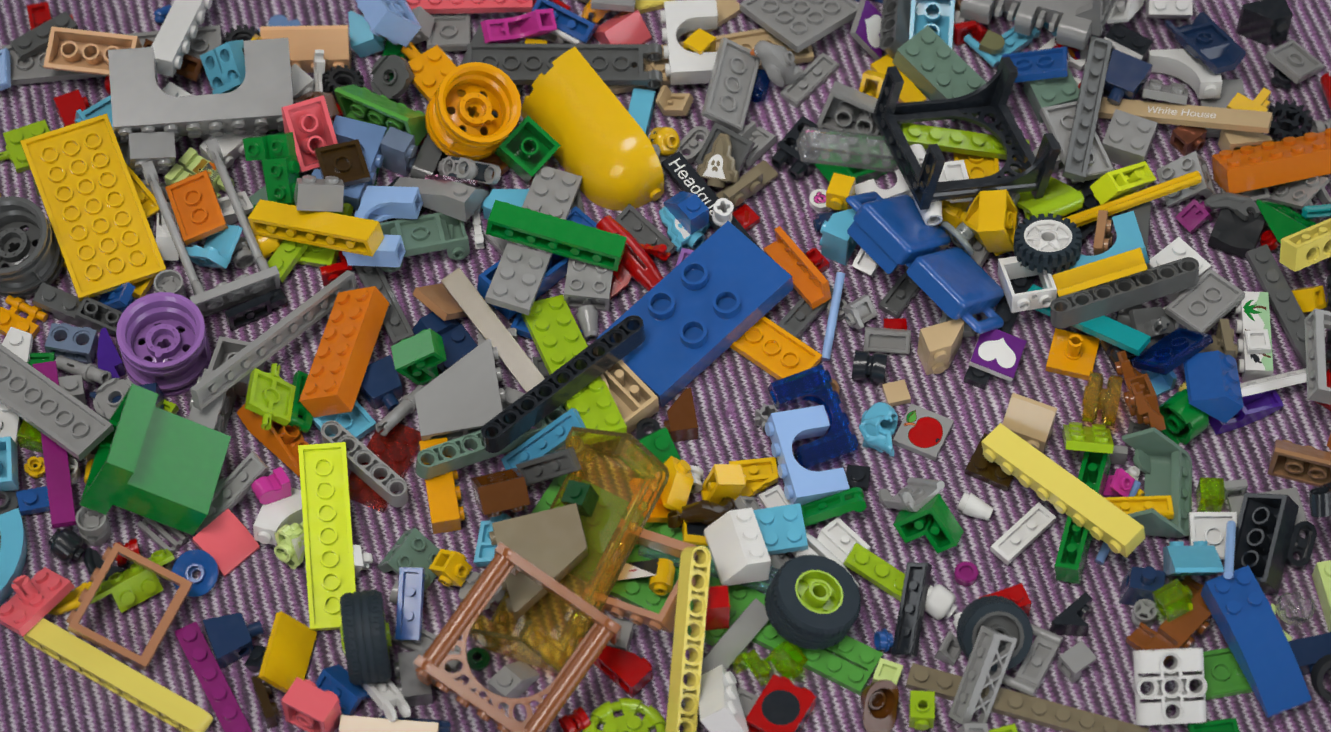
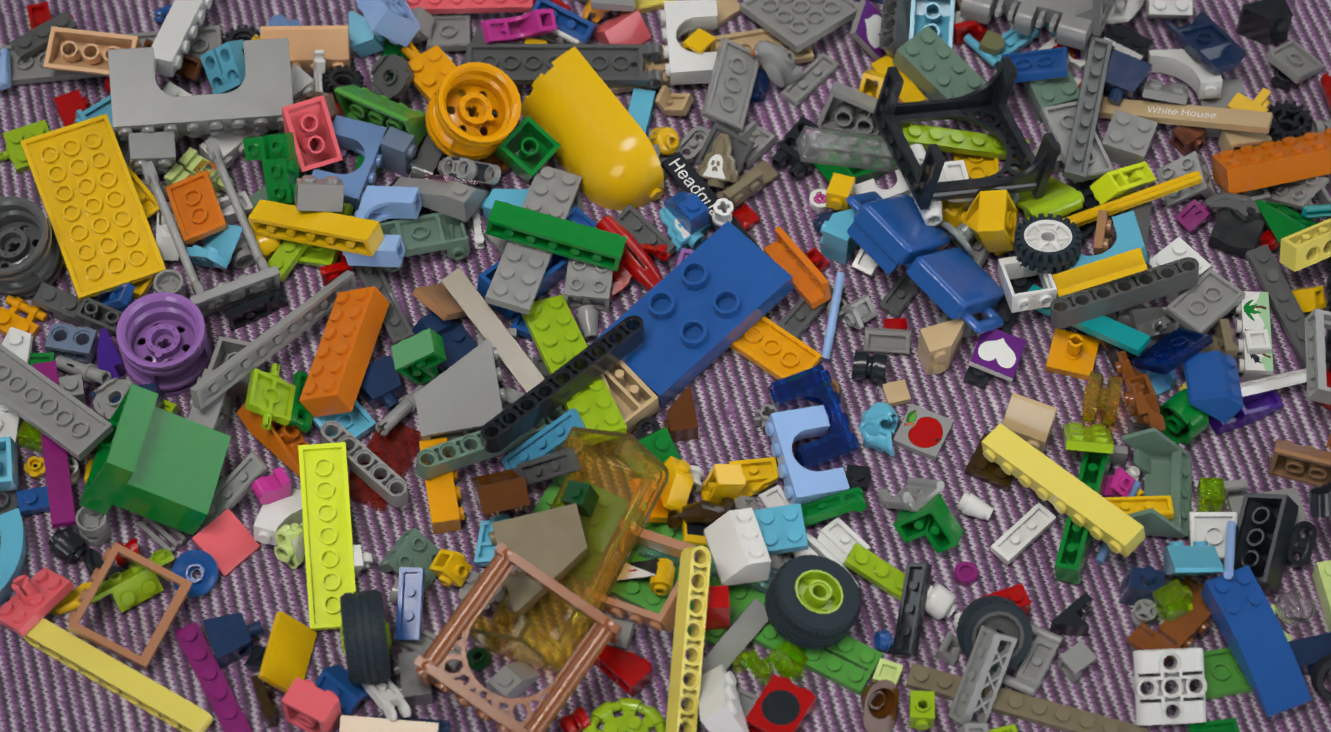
dark brown plate [315,139,370,187] -> none

